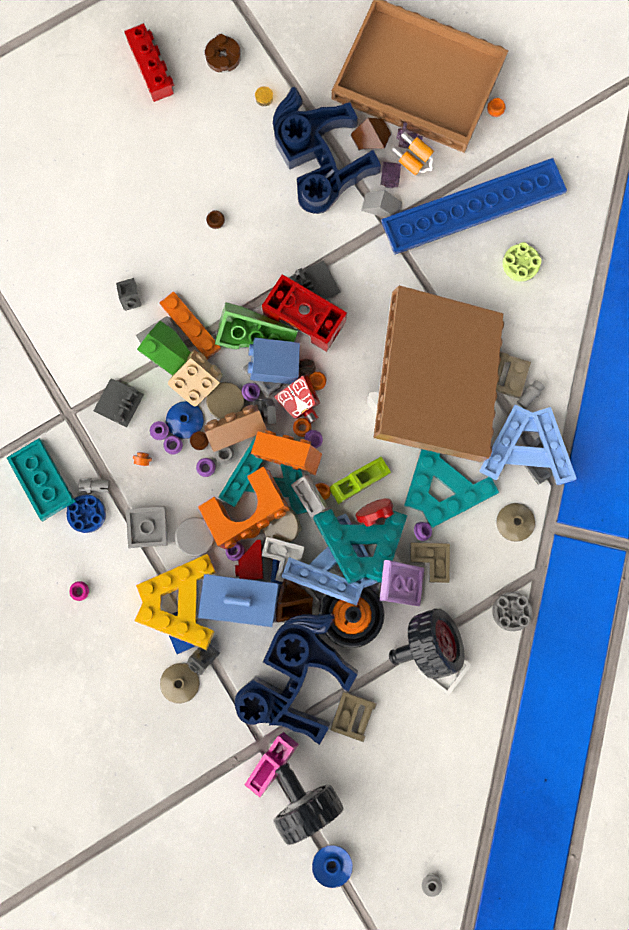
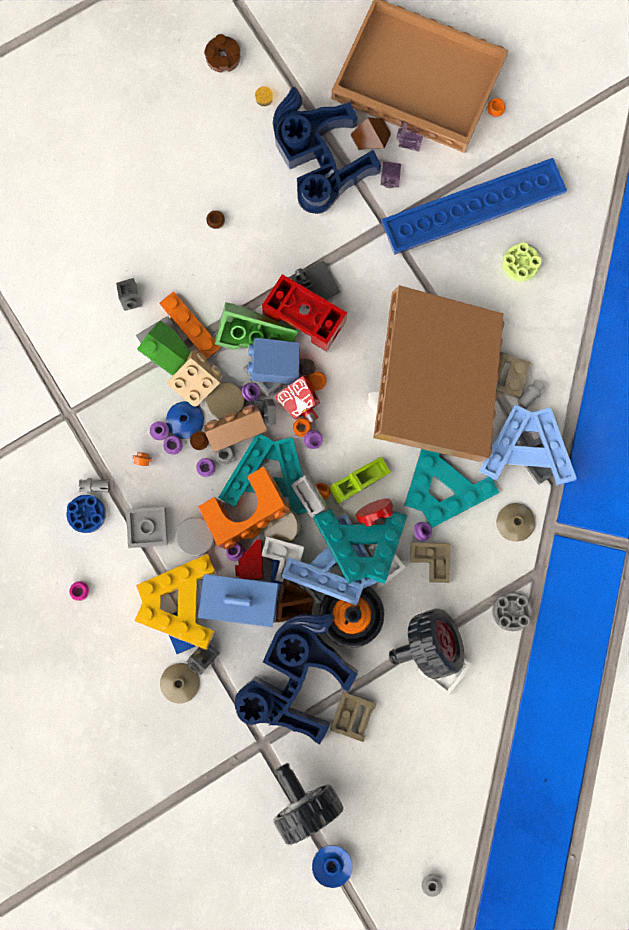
teal tile [6,438,76,522] -> none
dark grey hinge [93,378,144,428] -> none
red brick [124,23,174,102] -> none
dark pink slope [245,732,299,797] -> none
orange wedge [251,430,322,476] -> none
light grey slope [361,190,401,217] -> none
lavender tile [380,560,424,606] -> none
light orange piece [391,132,434,176] -> none

